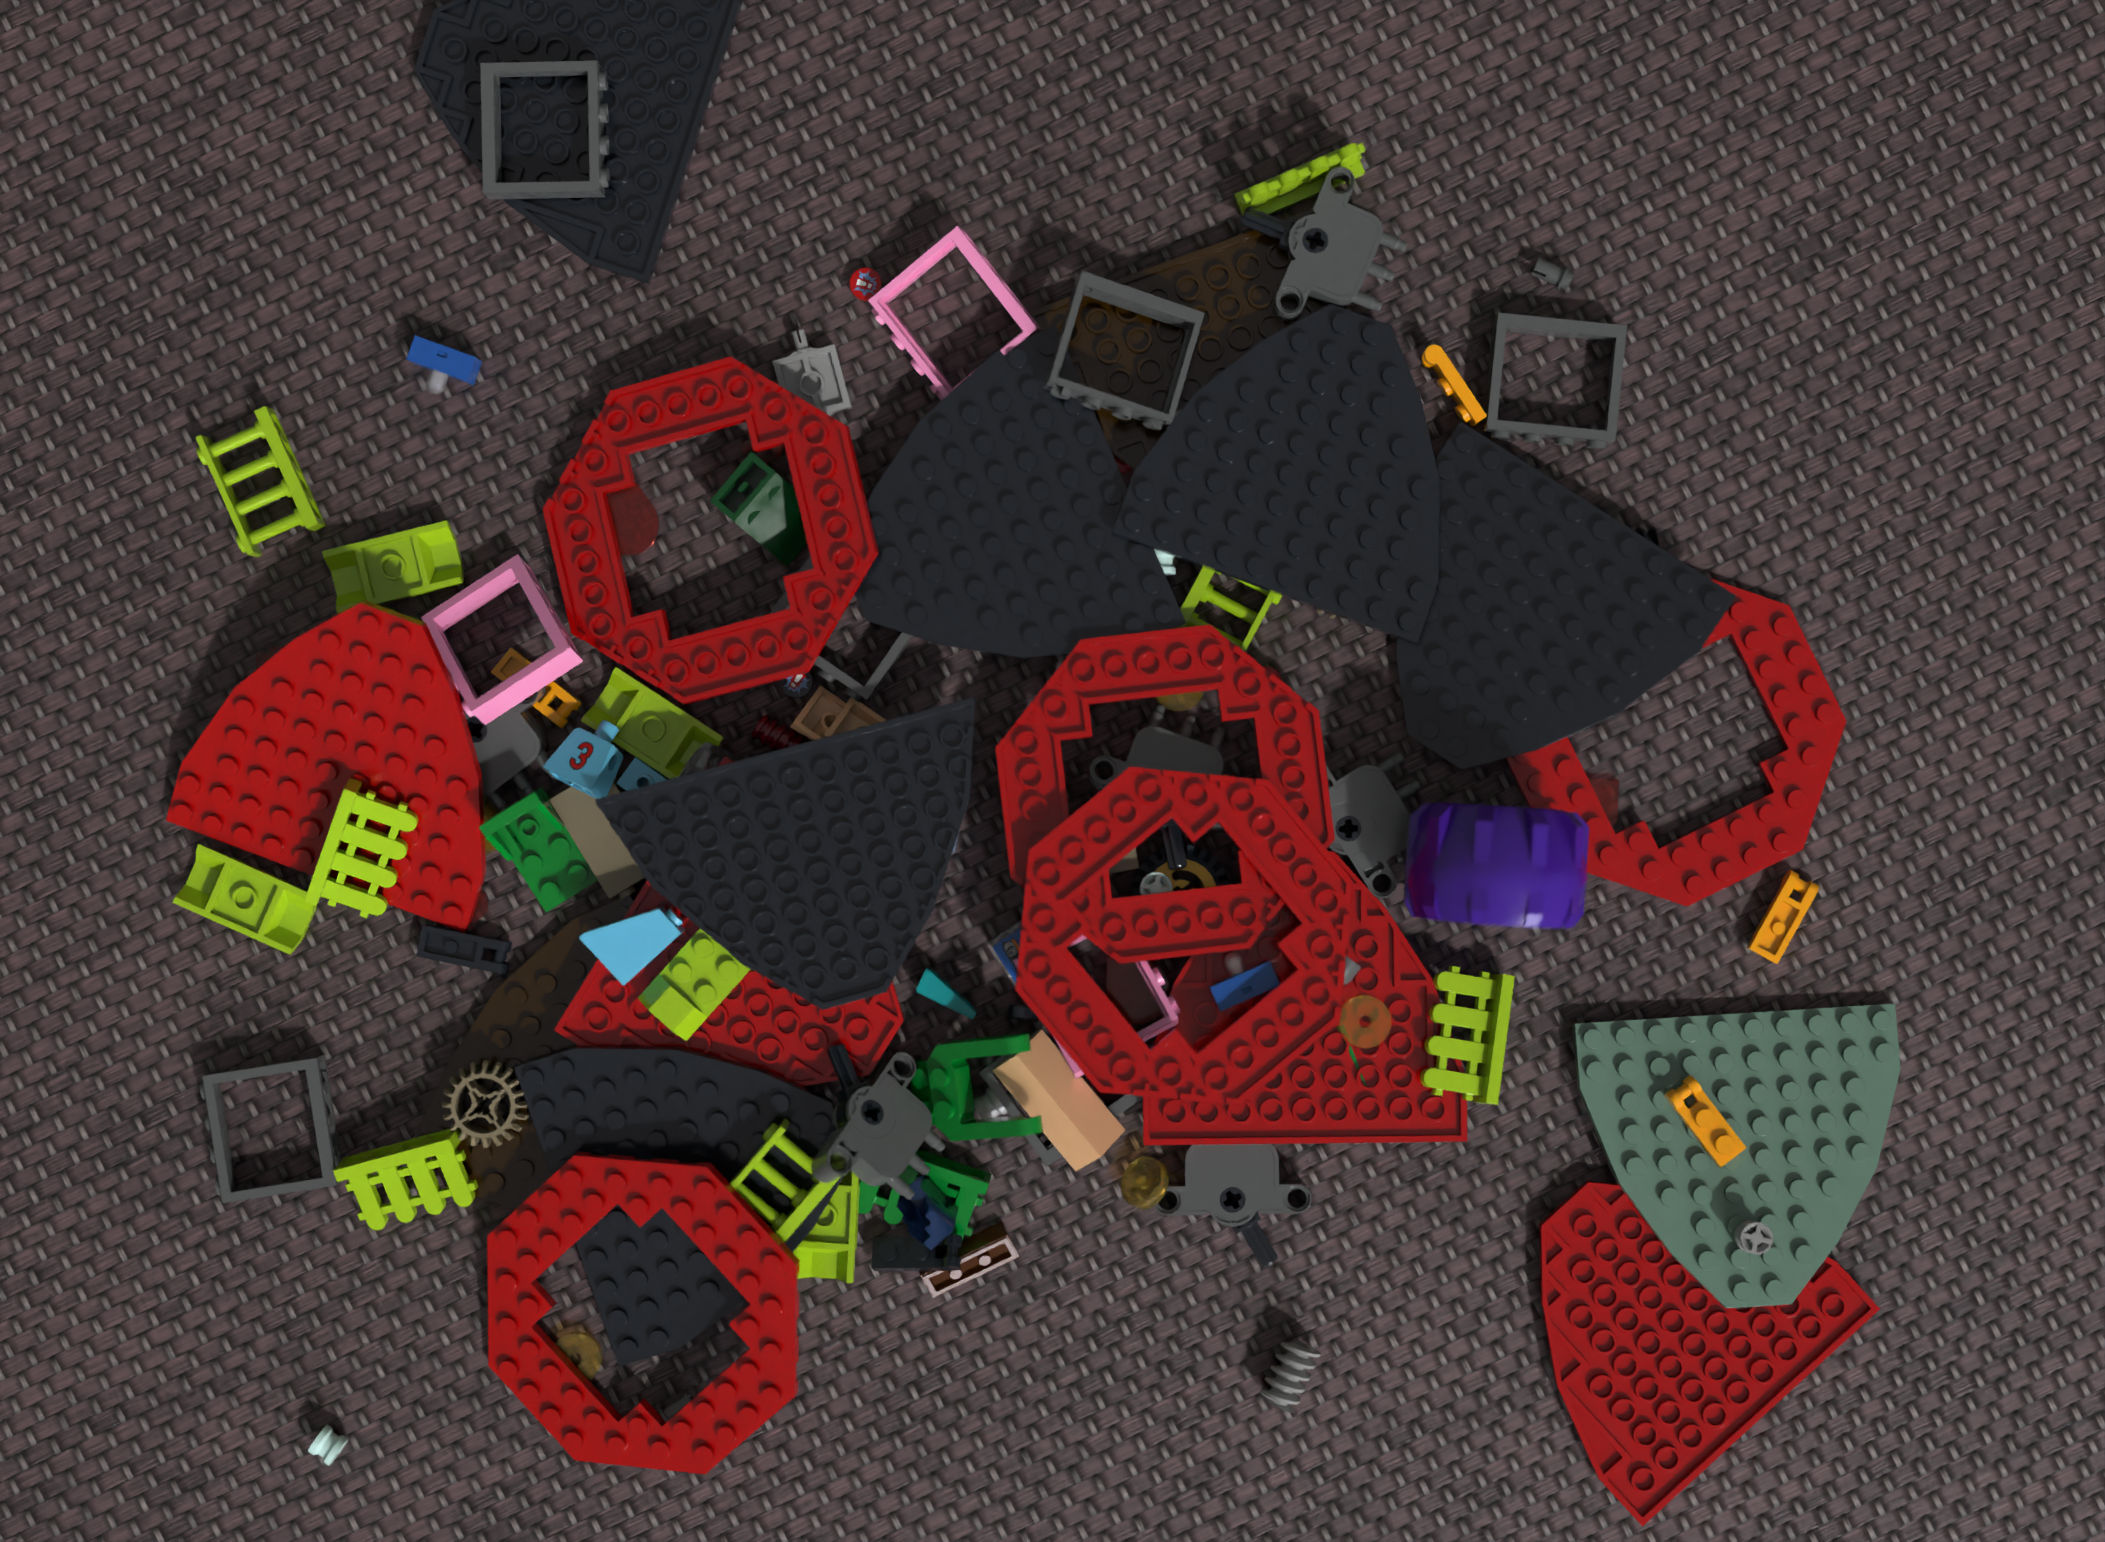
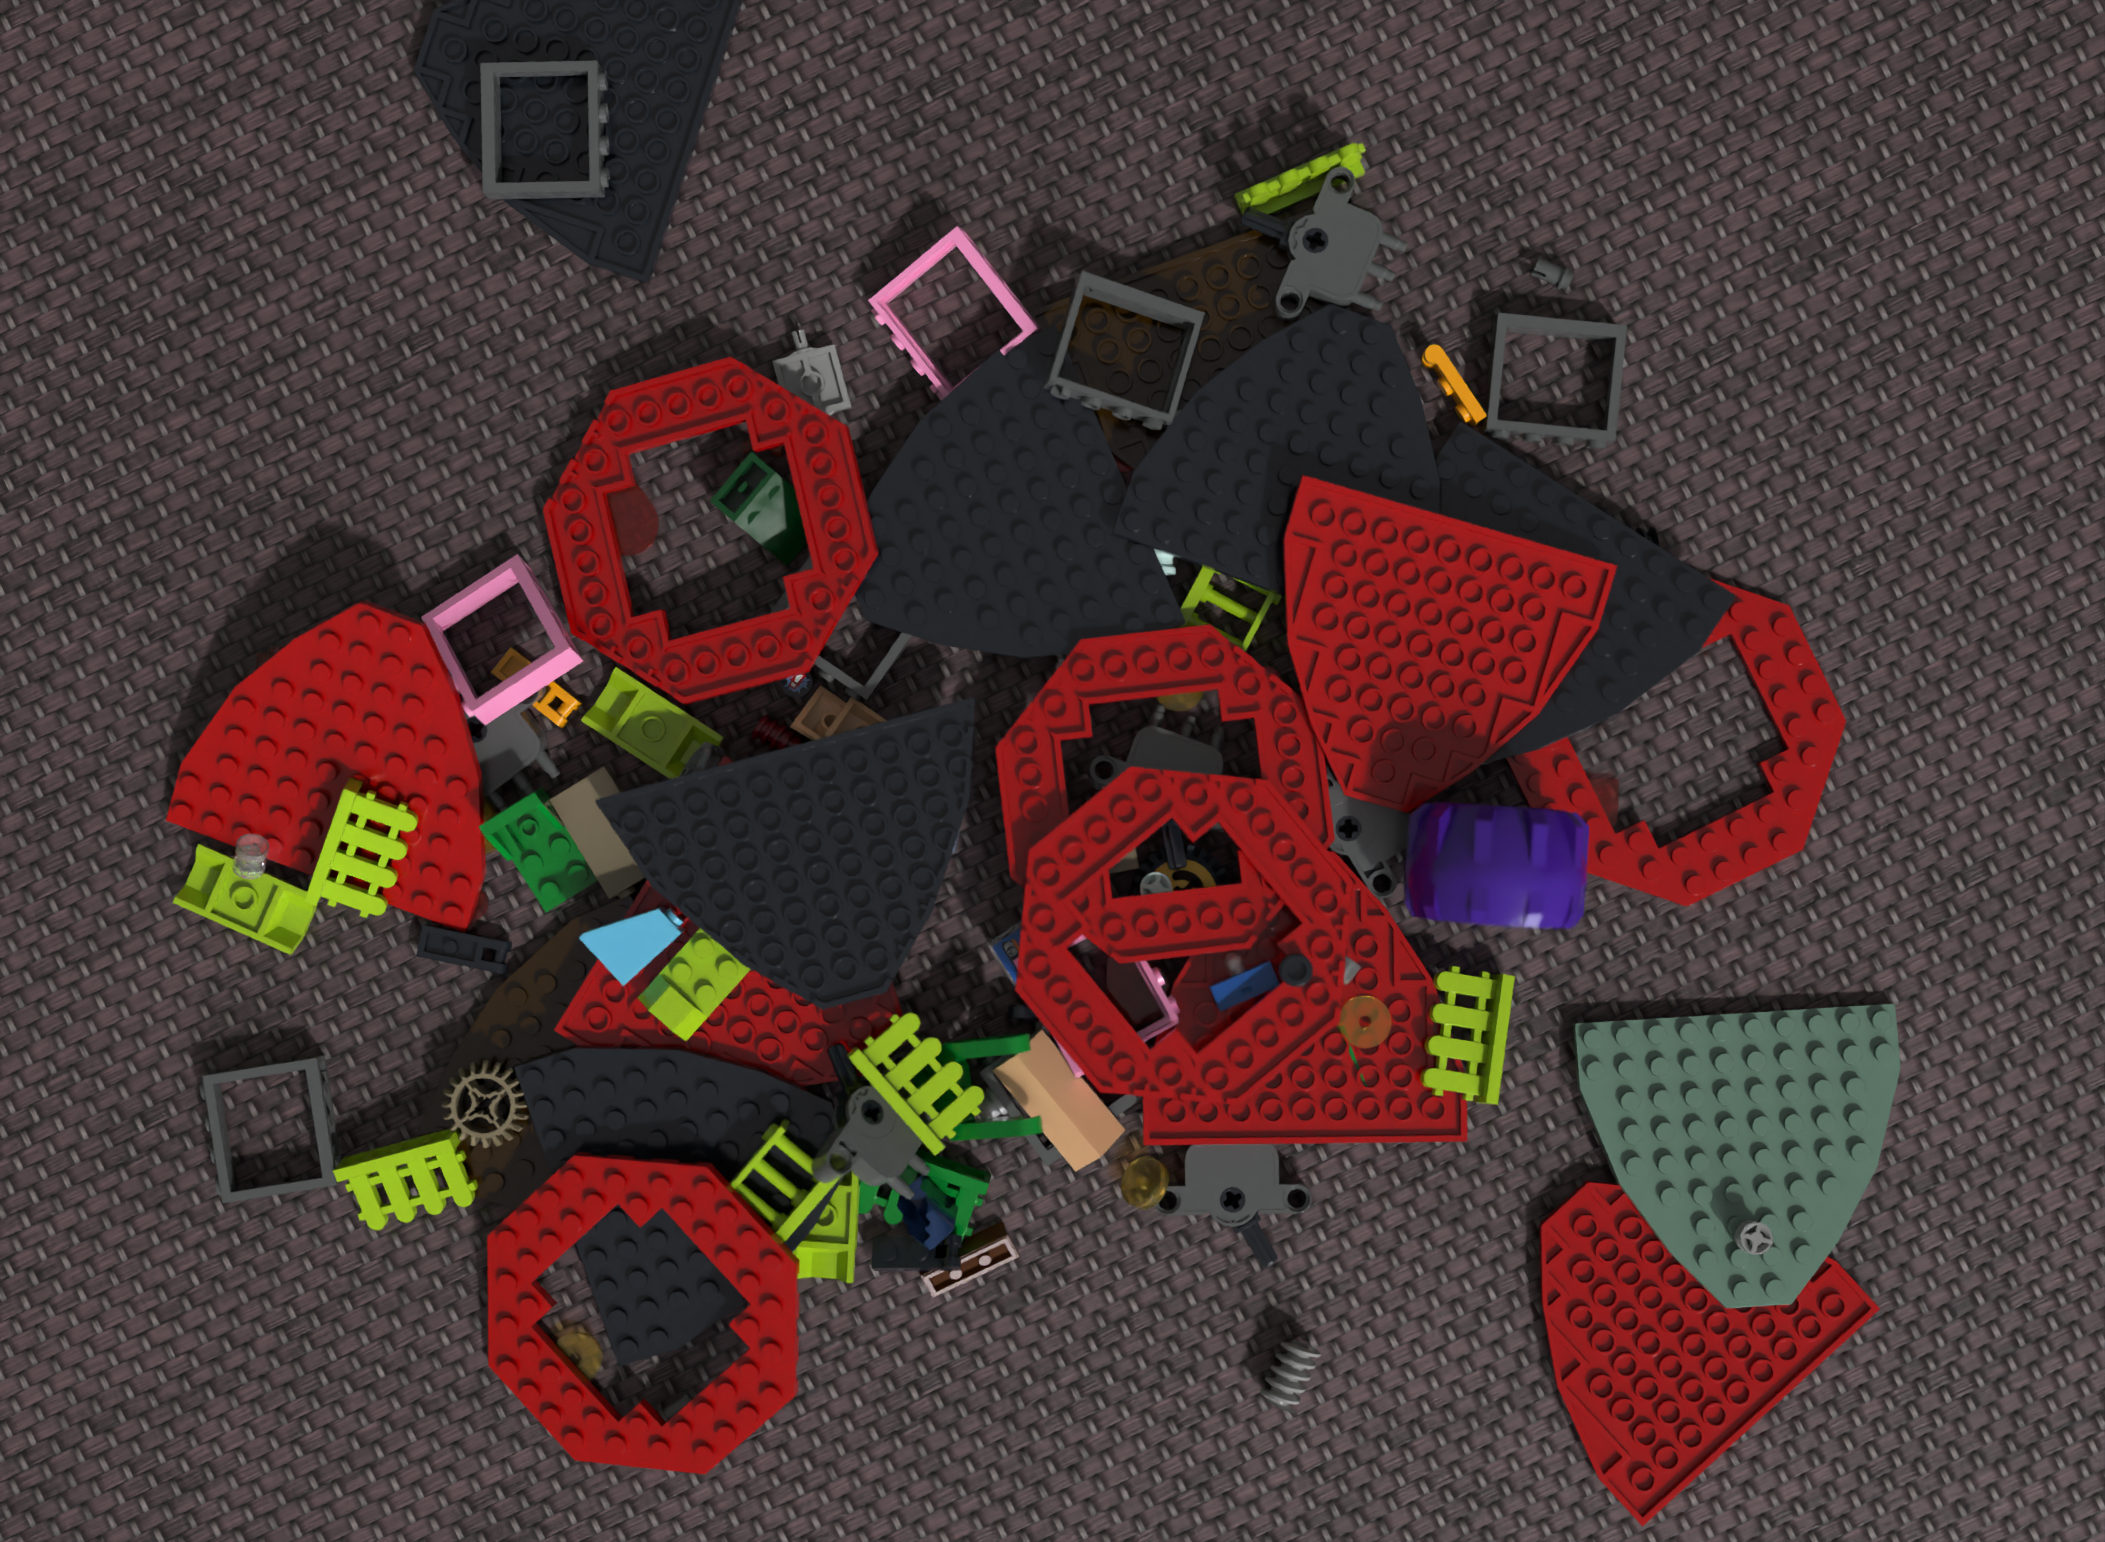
lime fence [195,406,326,557] -> none
light aqua wheel [308,1424,348,1466] -> none
lime piece [322,520,464,614] -> none
blue piece [406,335,482,394] -> none
medium azure torso [543,720,623,799] -> none
medium azure brick [616,757,669,791] -> none
tile [850,268,882,301] -> none
teal slope [916,967,977,1019] -> none
light orange plate [1664,1075,1746,1168] -> none
light orange plate [1746,869,1819,964] -> none
none -> clear wheel [232,834,270,879]
none -> lime fence [846,1012,984,1156]
none -> black tile [1279,953,1313,987]
none -> red piece [1283,475,1617,813]

